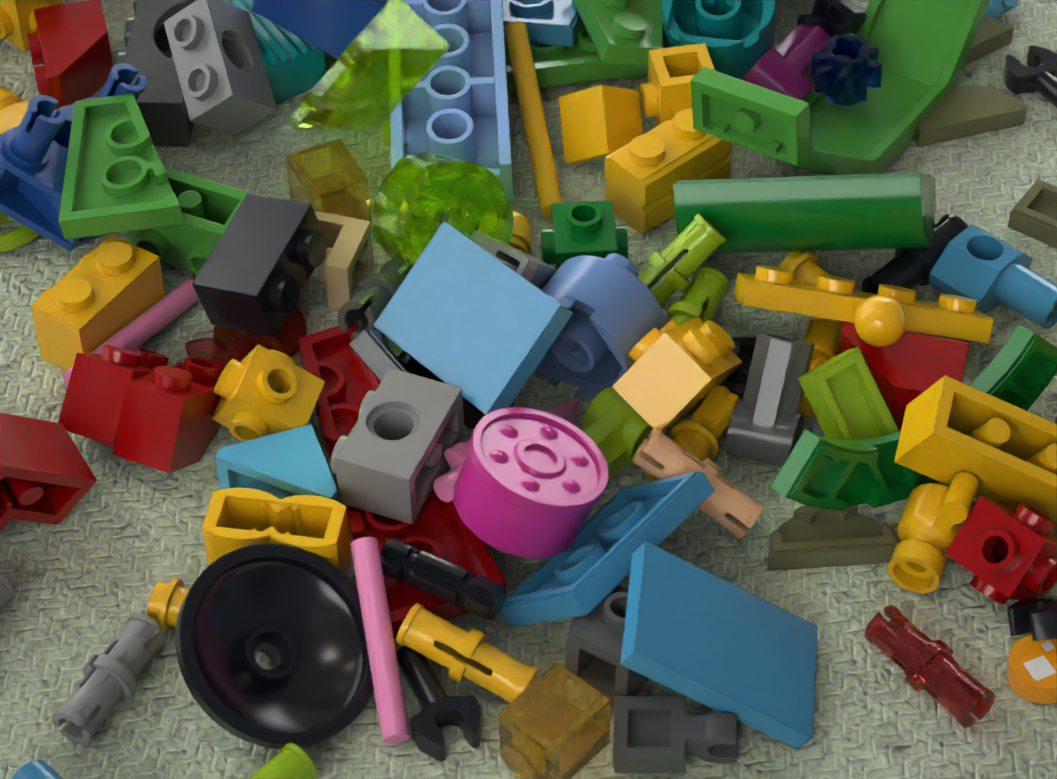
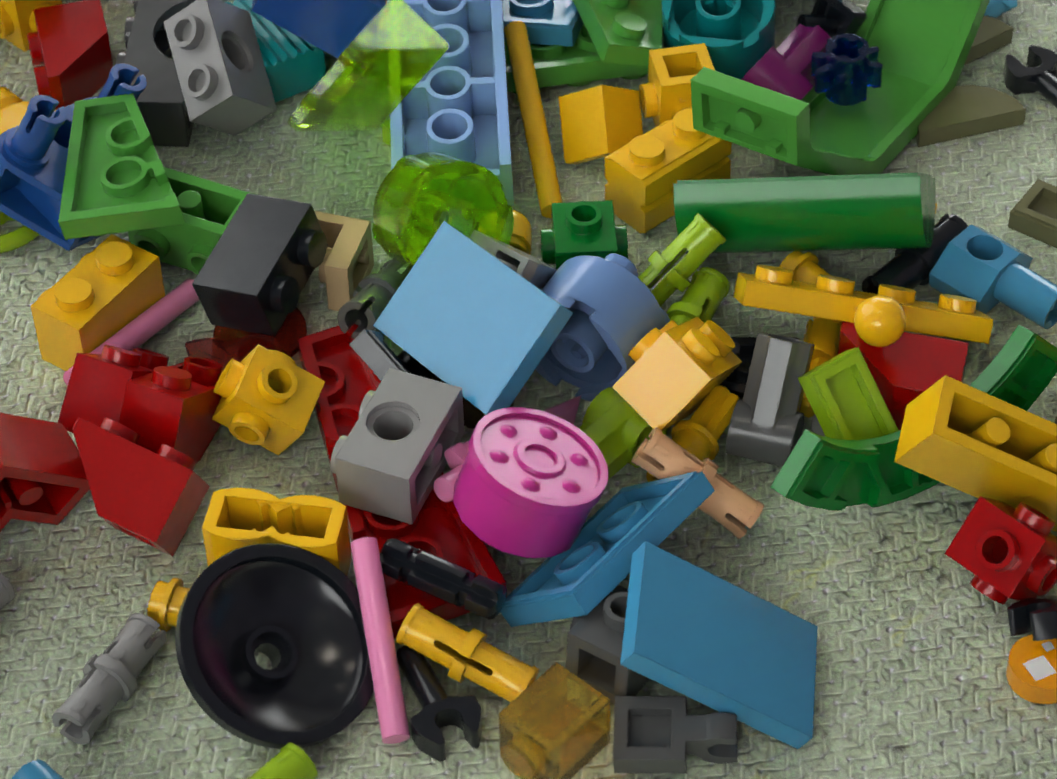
medium azure slope [215,424,339,502] -> none
clear yellow brick [286,138,372,224] -> none
olive tile [767,505,900,571] -> none
clear red pin [865,605,995,728] -> none
yellow piece [887,472,979,594] -> none
none -> red slope [72,417,210,556]

